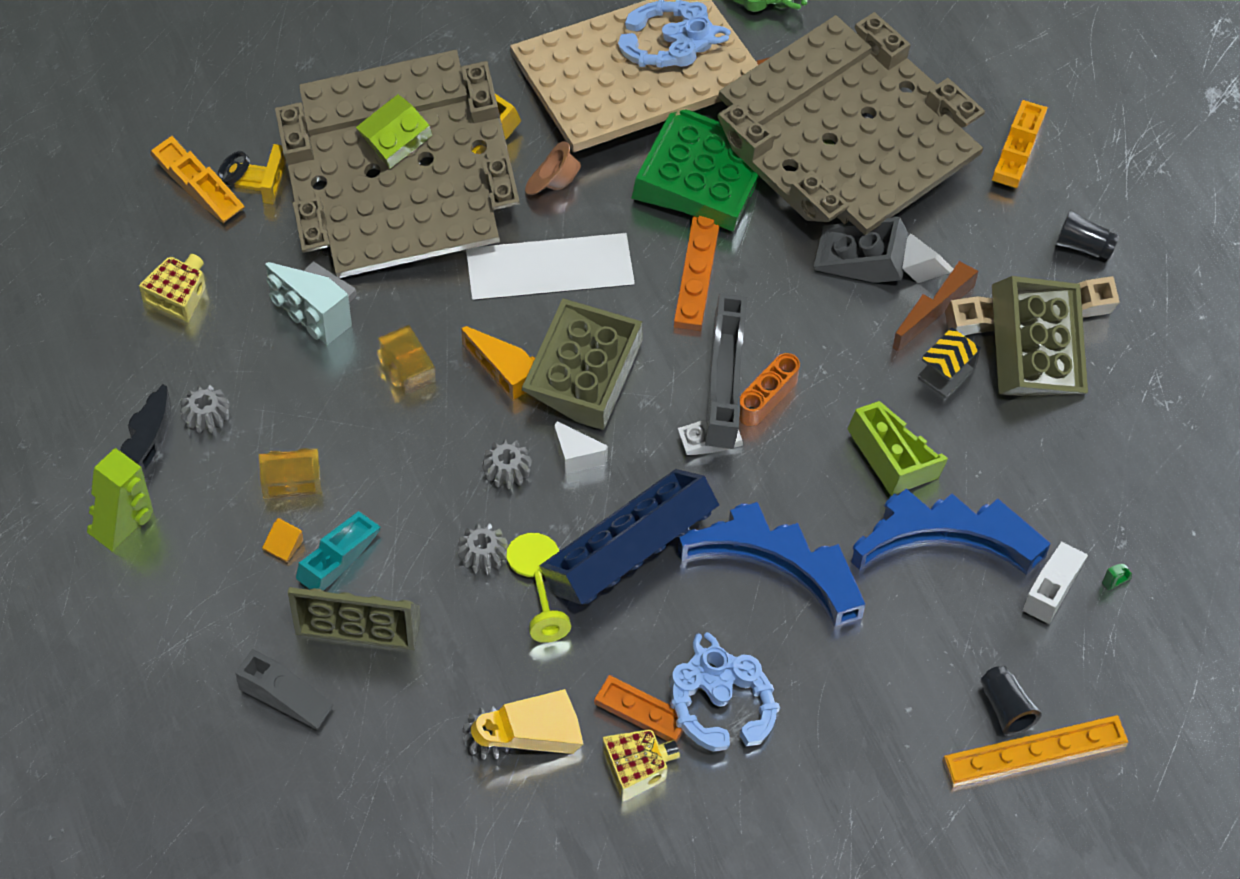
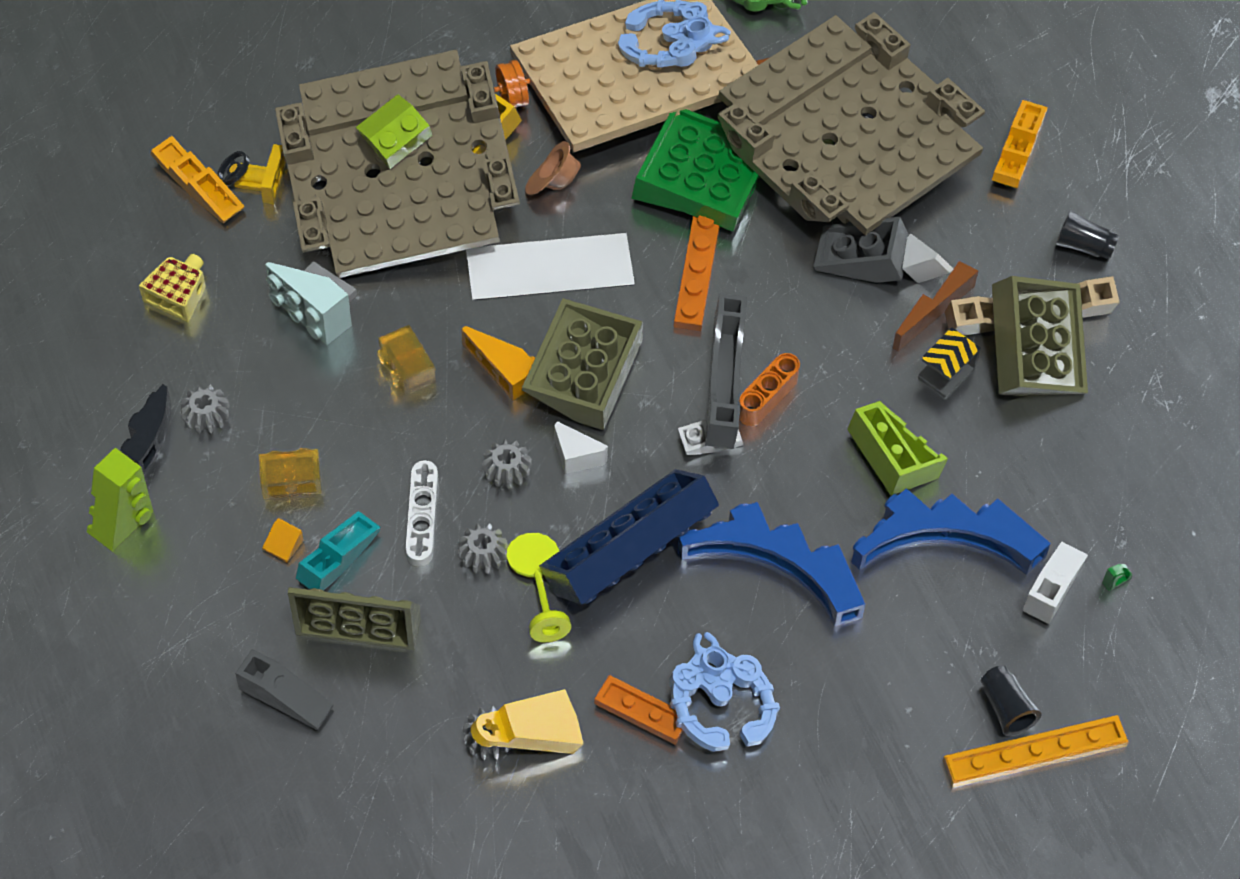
torso [602,730,680,802] -> none
none -> white beam [406,460,438,567]
none -> orange wheel [494,60,531,109]

